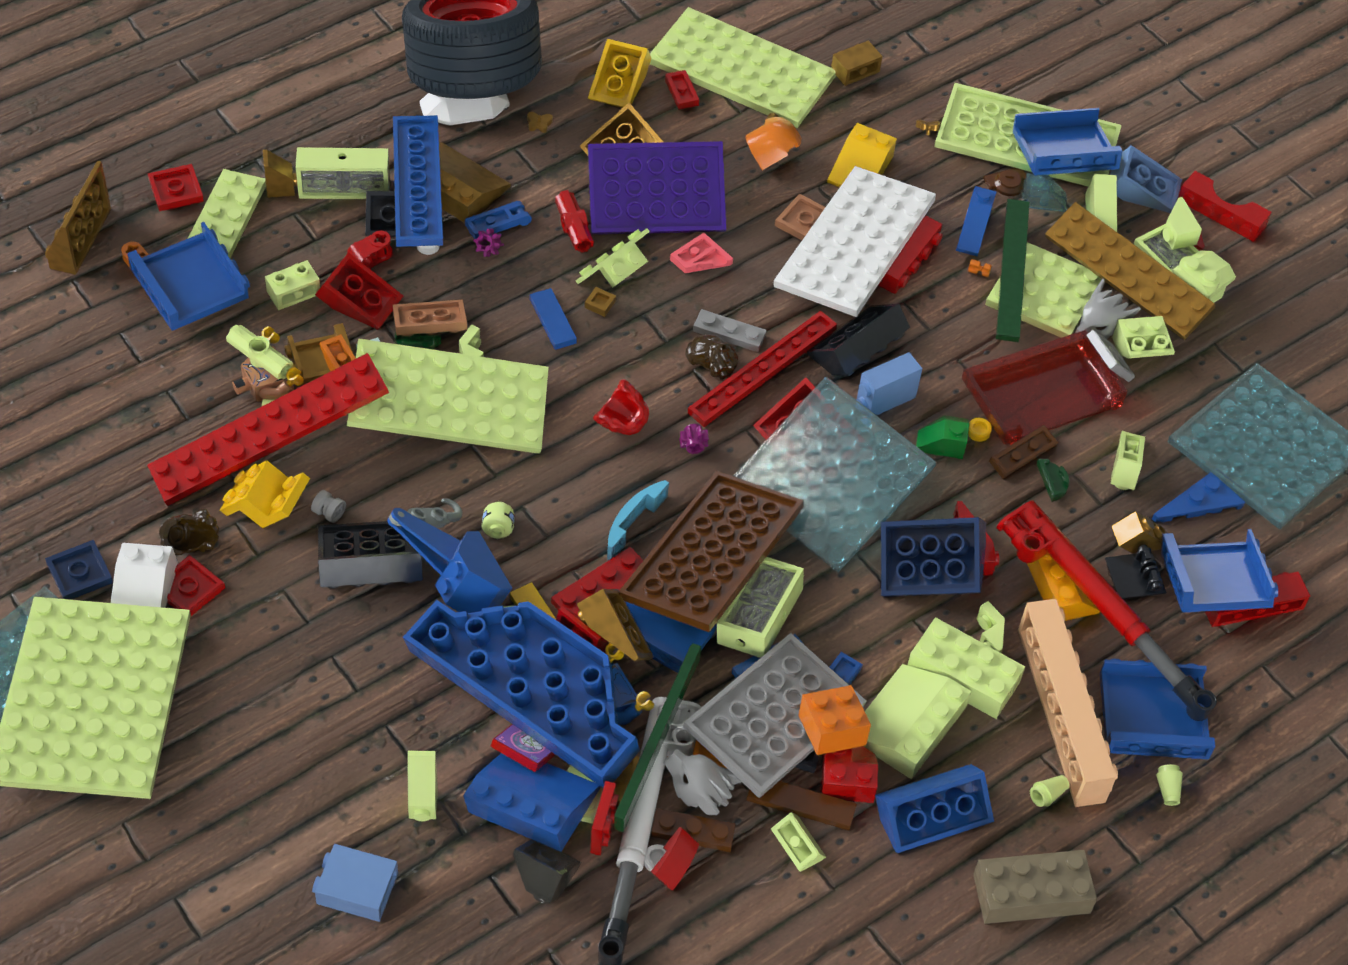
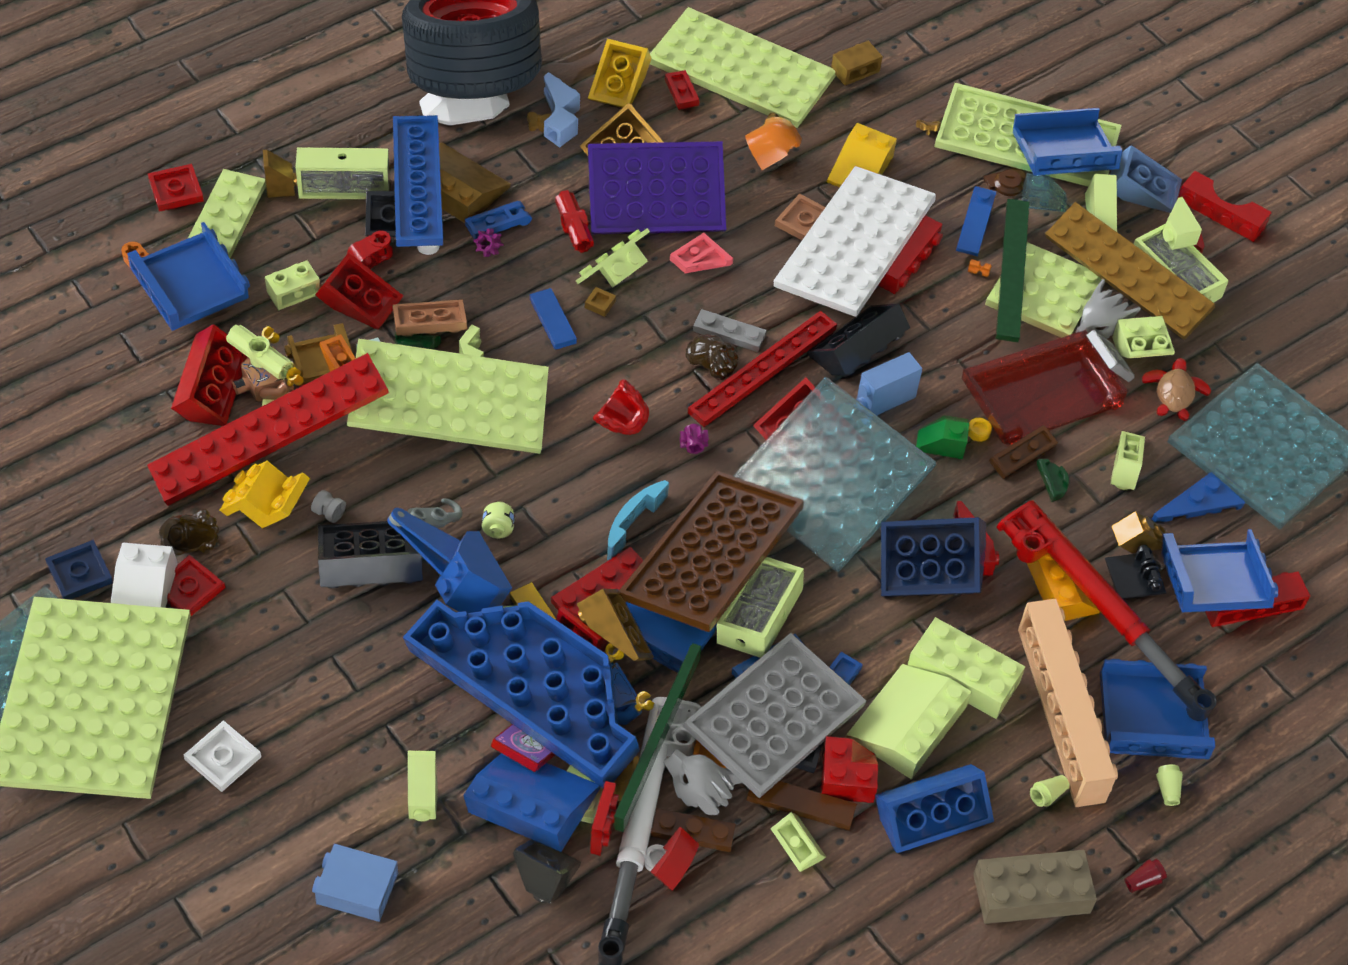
pearl gold slope [45,161,111,275] -> none
orange brick [798,685,871,755] -> none
yellowish green slope [977,601,1005,653] -> none
yellowish green slope [1172,250,1236,300] -> none
none -> red slope [171,324,247,426]
none -> white plate [184,720,261,792]
none -> light blue arch [544,72,580,147]
none -> dark red cone [1124,859,1167,893]
none -> medium nougat animal [1142,358,1211,421]

